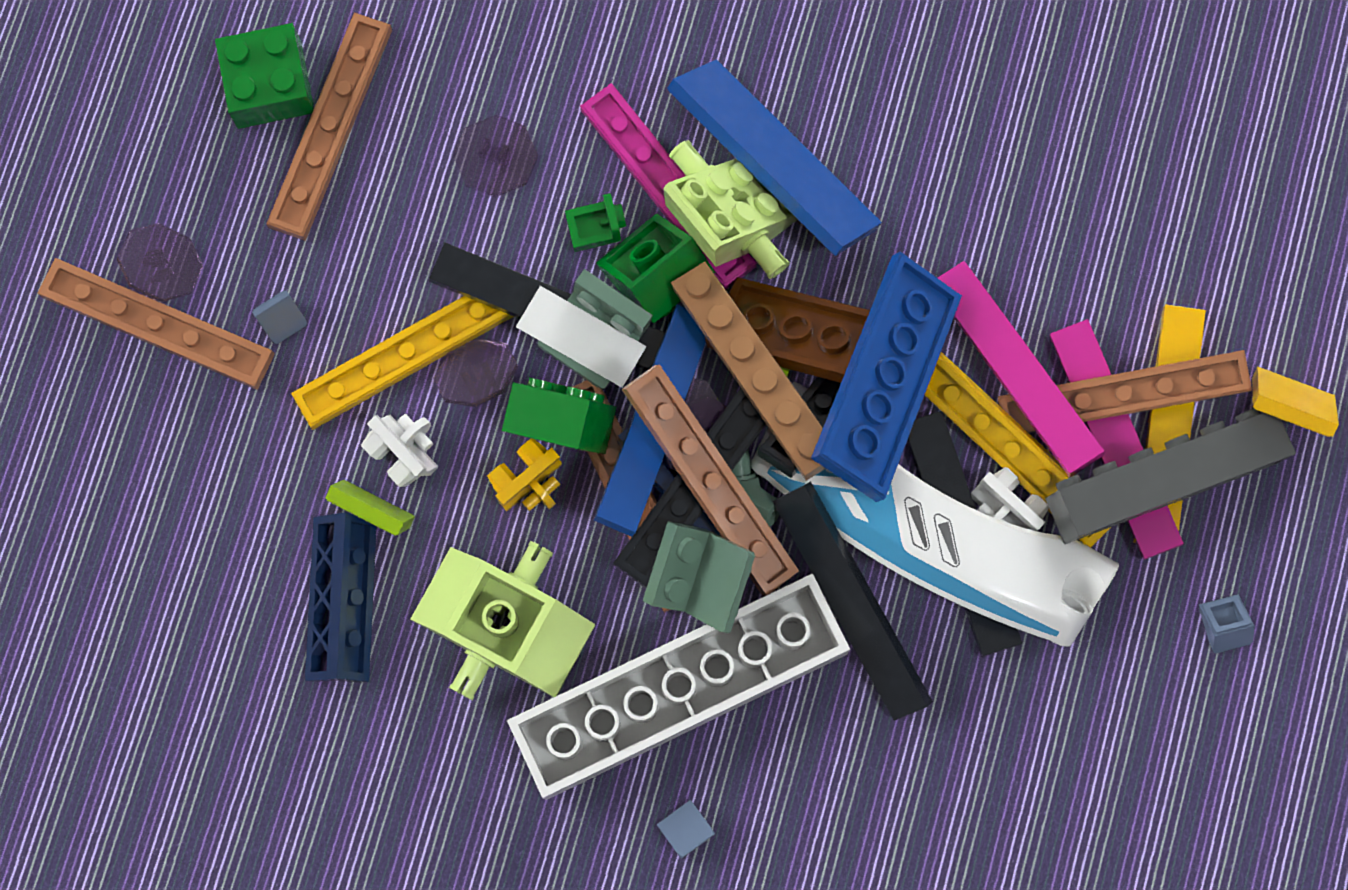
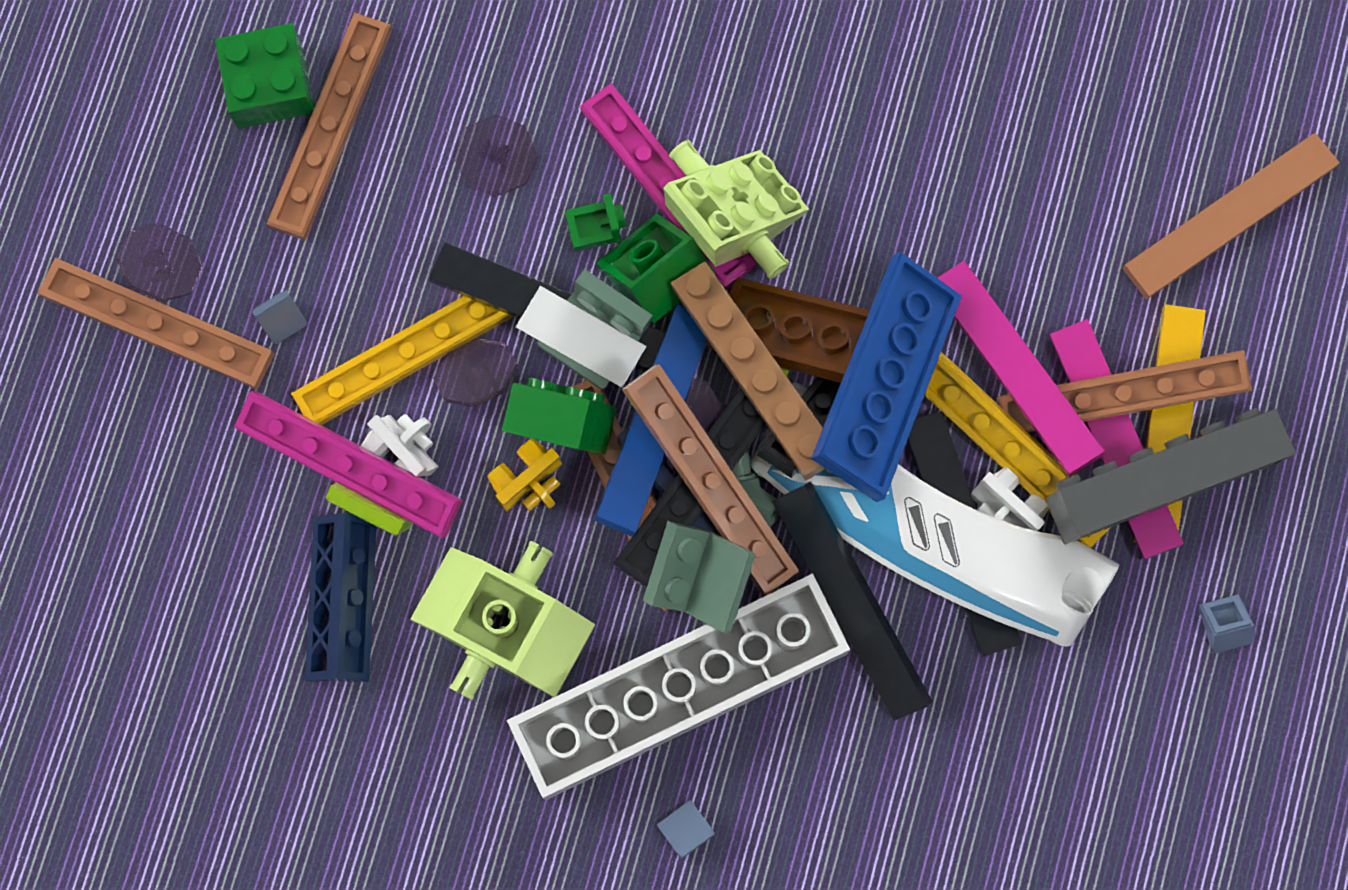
blue tile [667,59,882,256] -> none
yellow tile [1252,367,1339,437] -> none
none -> dark pink tile [234,391,463,538]
none -> nougat tile [1122,133,1340,300]

